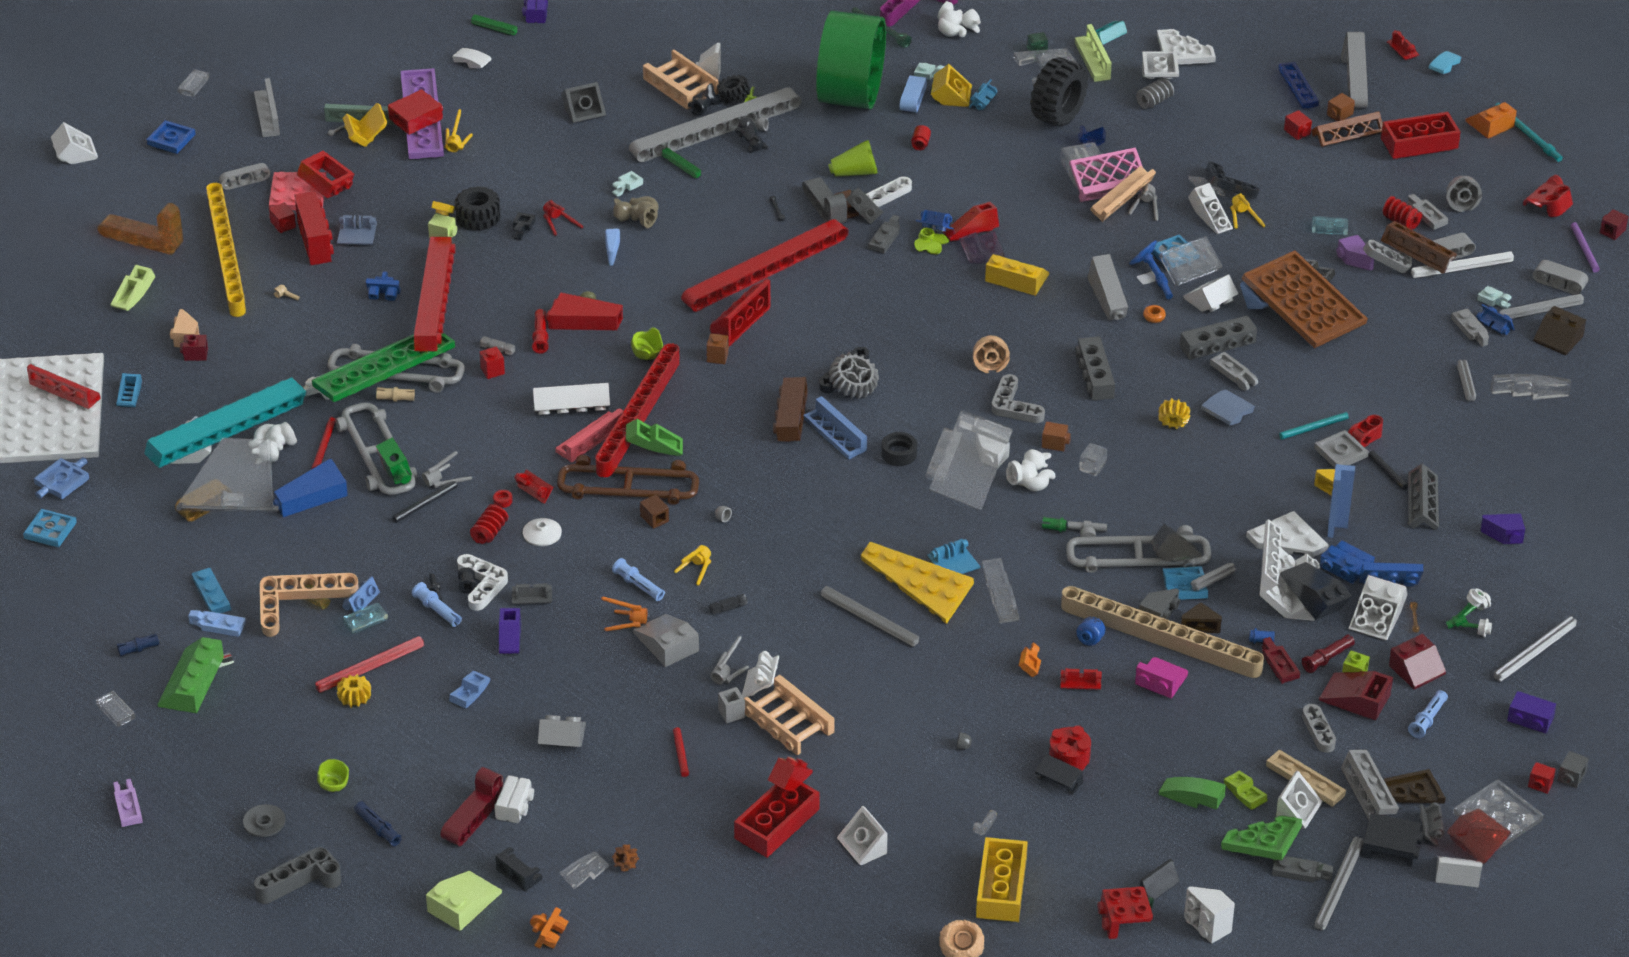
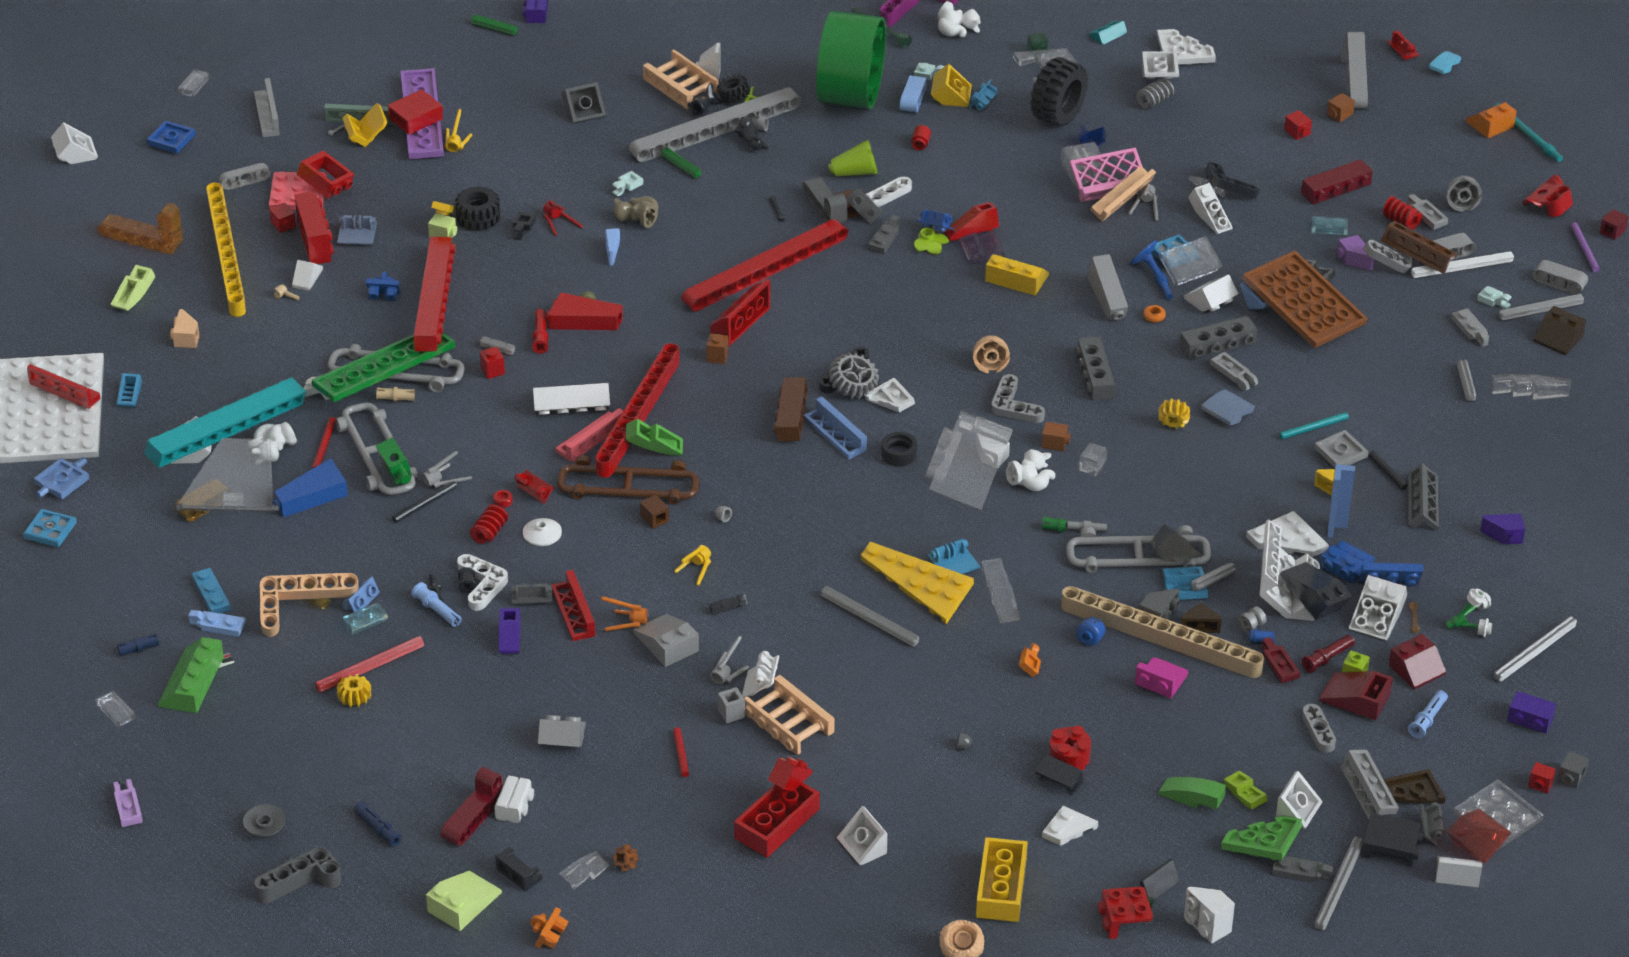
dark red brick [180,334,208,361] -> none
lime hair [317,759,349,792] -> none
medium blue slope [449,671,490,709] -> none
white slope [452,48,491,68] -> none
light blue pin [612,558,665,601] -> none
lime cap [631,327,663,360] -> none
clear arm [973,810,997,835] -> none
red hinge [1061,668,1102,689] -> none
yellowish green fence [1075,24,1112,82] -> none
white sticker [1137,271,1156,285] -> none
yellow plant [1230,193,1265,229] -> none
tan plate [1266,750,1346,807] -> none
clear blue plate [1278,61,1319,109] -> none
dark orange fence [1311,111,1383,147] -> none
red piece [1348,415,1383,447] -> none
red brick [1381,112,1461,159] -> none
blue hinge [1476,304,1515,335] -> none
none -> white slope [292,260,323,291]
none -> red fence [551,570,595,642]
none -> white wing [864,378,915,412]
none -> white wing [1042,806,1098,846]
none -> light grey wheel [1238,606,1267,633]
none -> dark red brick [1301,159,1373,205]

